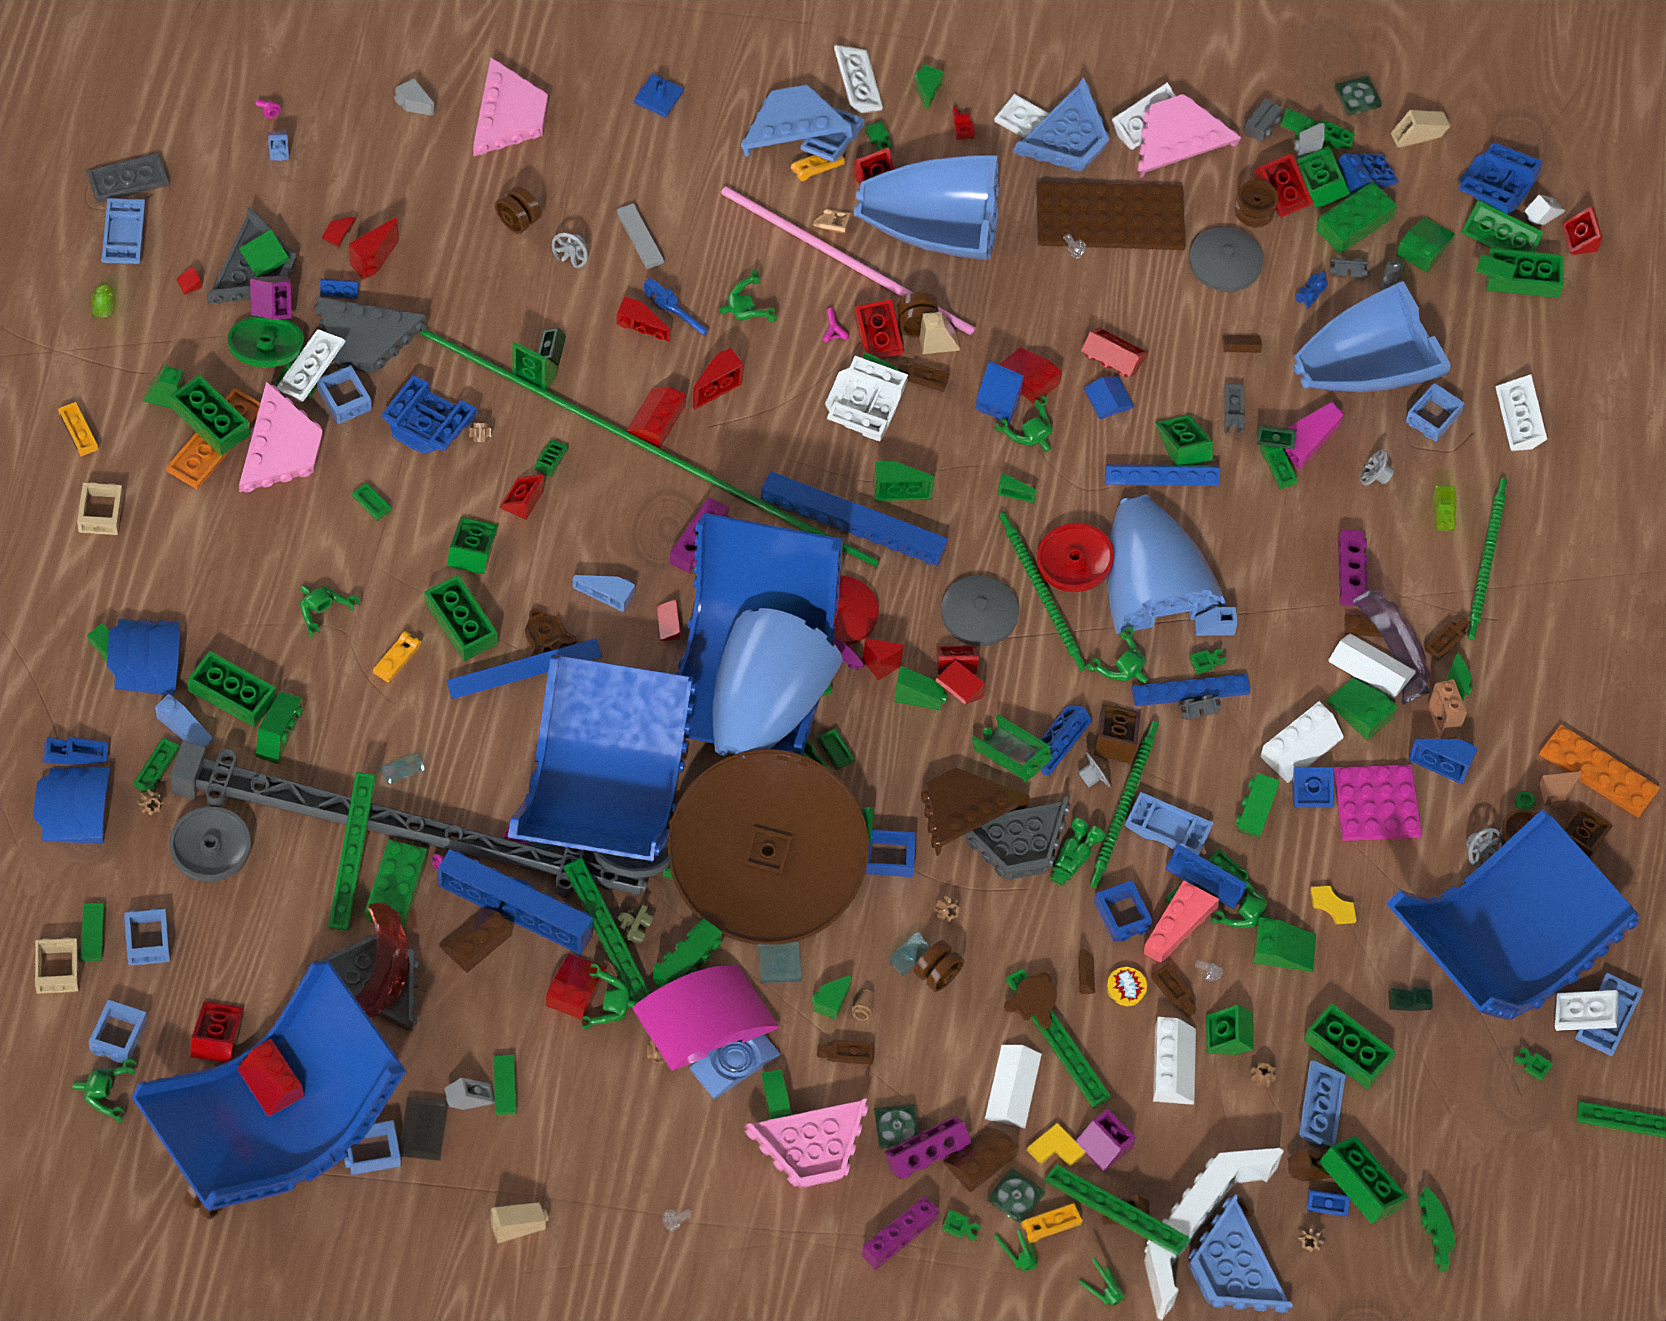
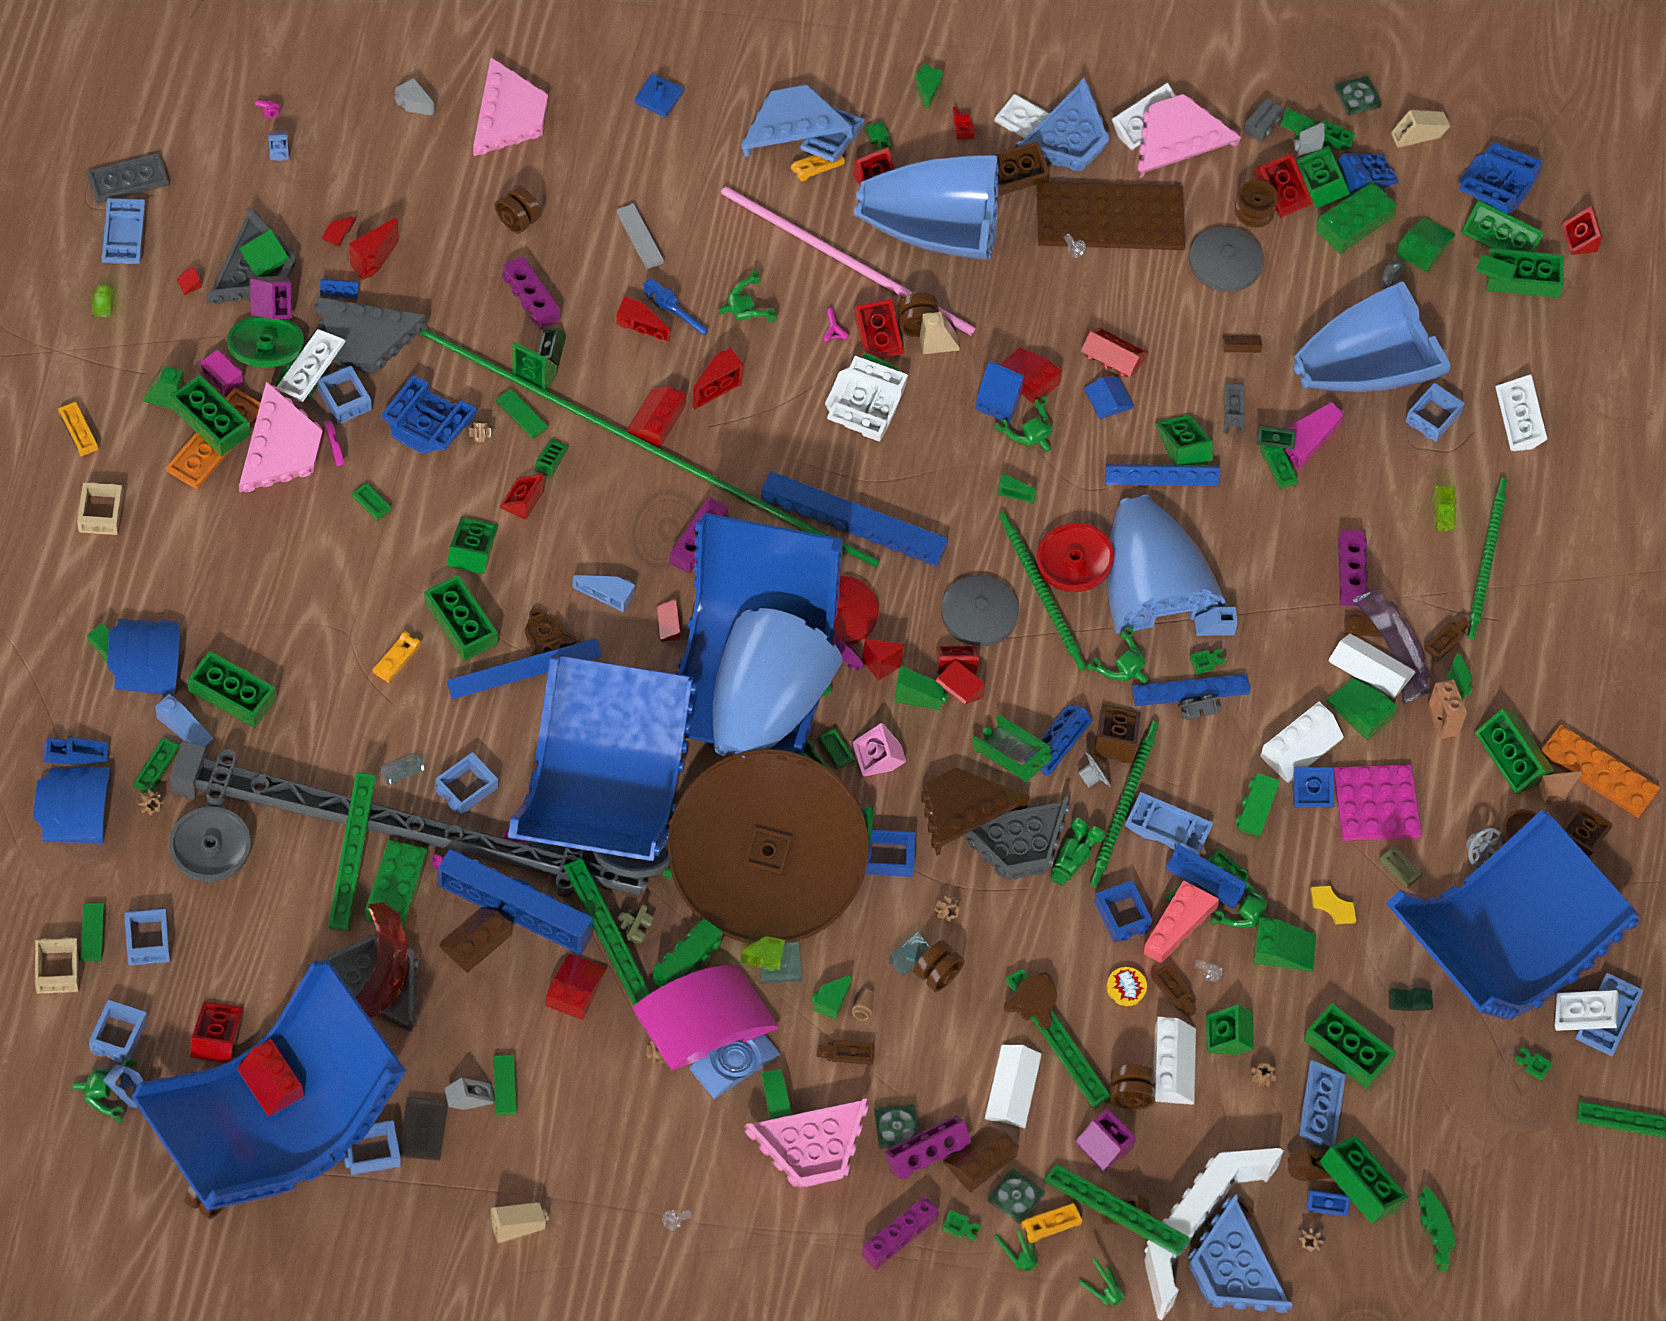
green wedge [256,691,304,764] -> none
green piece [300,585,360,638] -> none
light grey wheel [551,233,588,268] -> none
green piece [581,964,640,1030] -> none
light nougat slope [813,209,851,234] -> none
white slope [834,45,883,113] -> none
green slope [873,460,934,501] -> none
reddish brown hinge [897,363,950,392] -> none
yellow tile [1027,1123,1085,1167] -> none
reddish brown slope [1078,948,1095,994] -> none
blue hinge [1296,271,1328,309] -> none
dark grey hinge [1329,257,1369,278] -> none
light grey wheel [1360,449,1394,486] -> none
blue slope [1408,739,1478,784] -> none
green tile [1514,791,1535,810] -> none
white slope [1525,195,1565,225] -> none
none -> medium blue piece [103,1065,144,1107]
none -> dark pink brick [200,350,243,397]
none -> dark pink tile [324,421,344,466]
none -> medium blue window [435,752,498,815]
none -> green tile [496,389,547,439]
none -> magenta brick [502,256,560,329]
none -> clear neon green slope [740,936,786,971]
none -> bright pink slope [853,723,906,776]
none -> reddish brown slope [990,141,1050,196]
none -> reddish brown wheel [1111,1064,1155,1109]
none -> olive tile [1379,846,1422,888]
none -> green slope [1474,708,1555,794]

